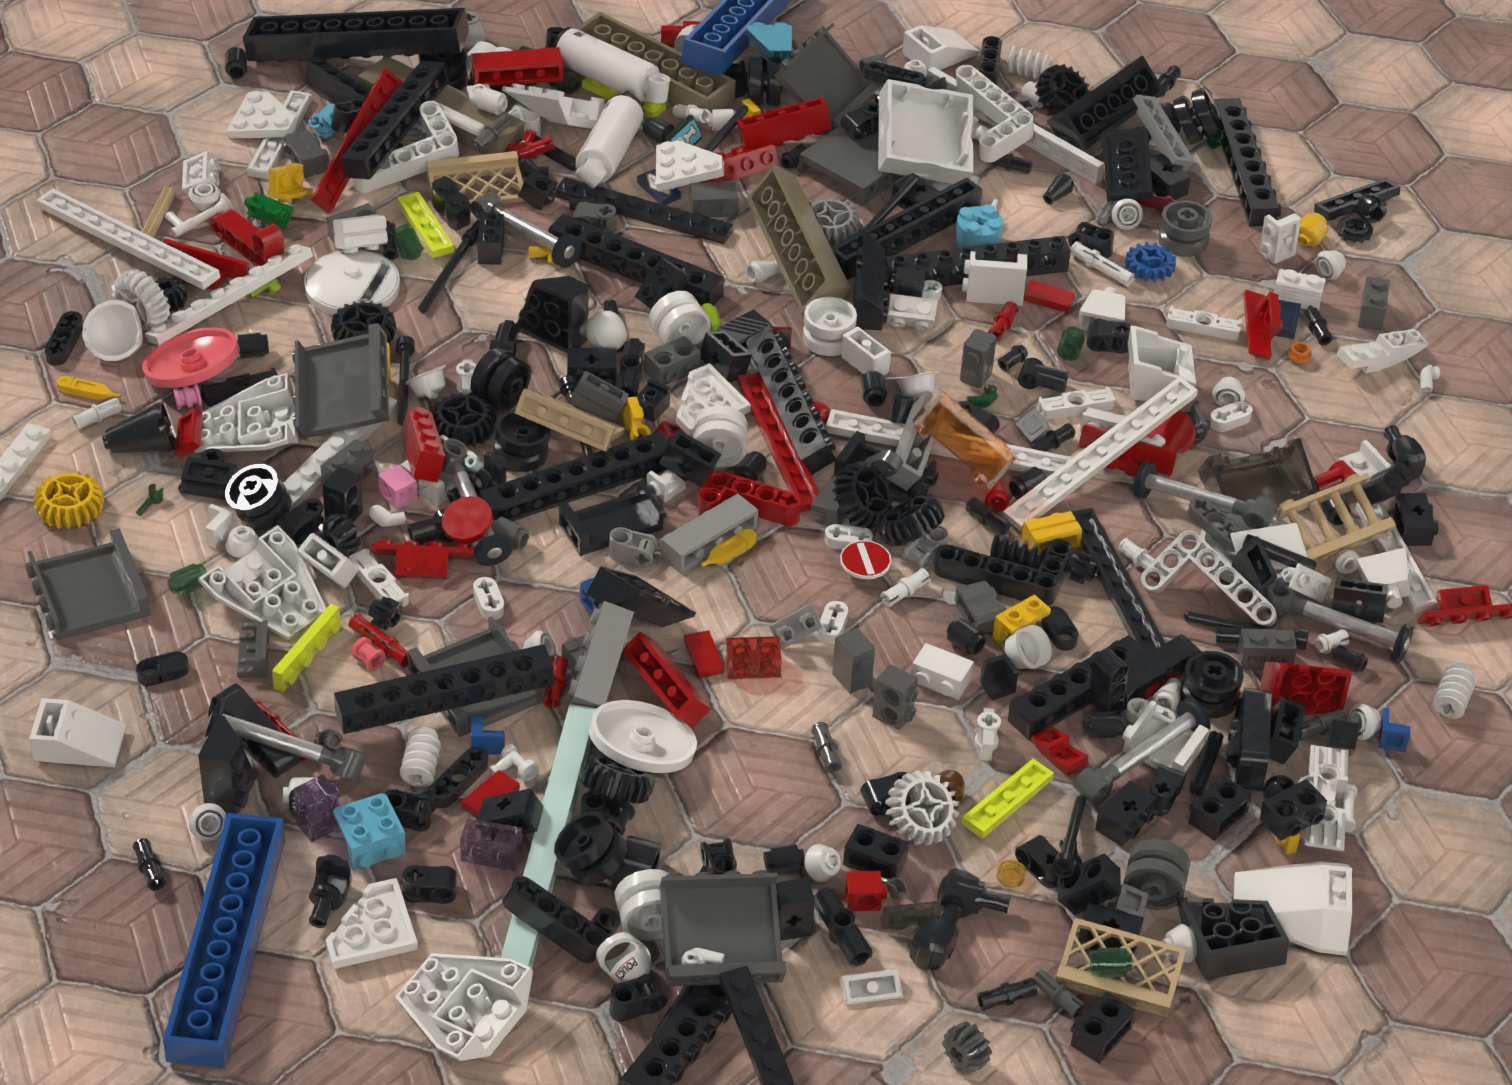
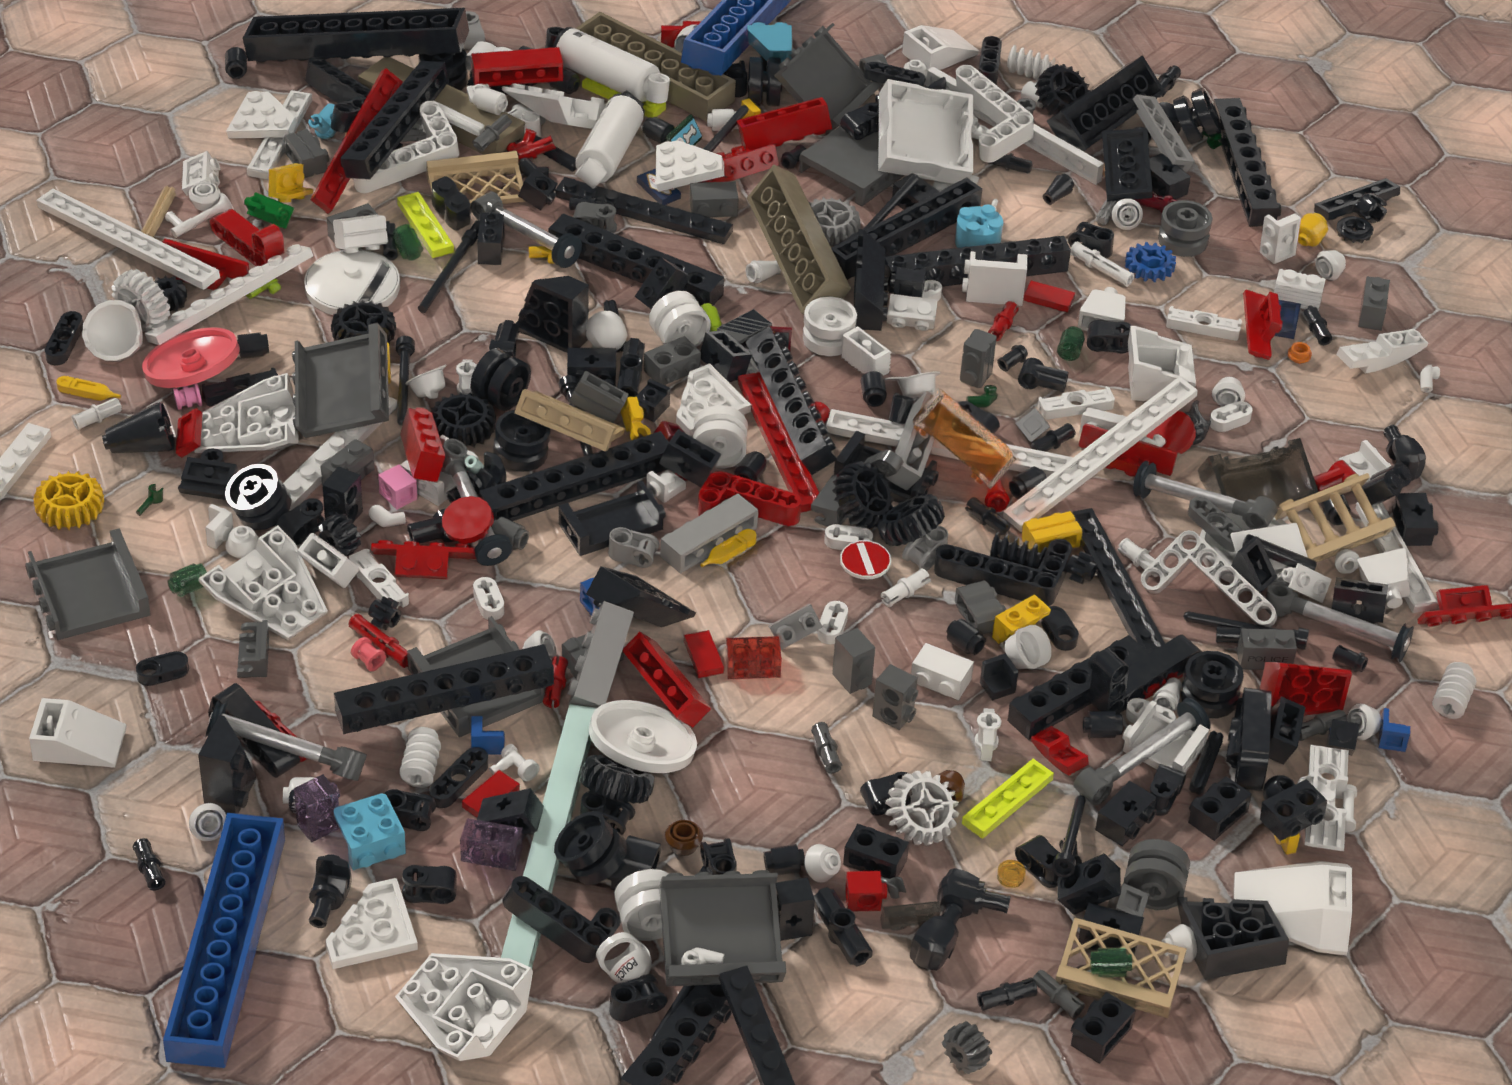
neon yellow plate [272,604,342,693] -> none
black pin [314,729,343,750] -> none
white pin [672,104,711,123] -> none
white slope [839,969,903,1006] -> none
white pin [1314,629,1349,654] -> none
none -> reddish brown cone [665,820,703,856]

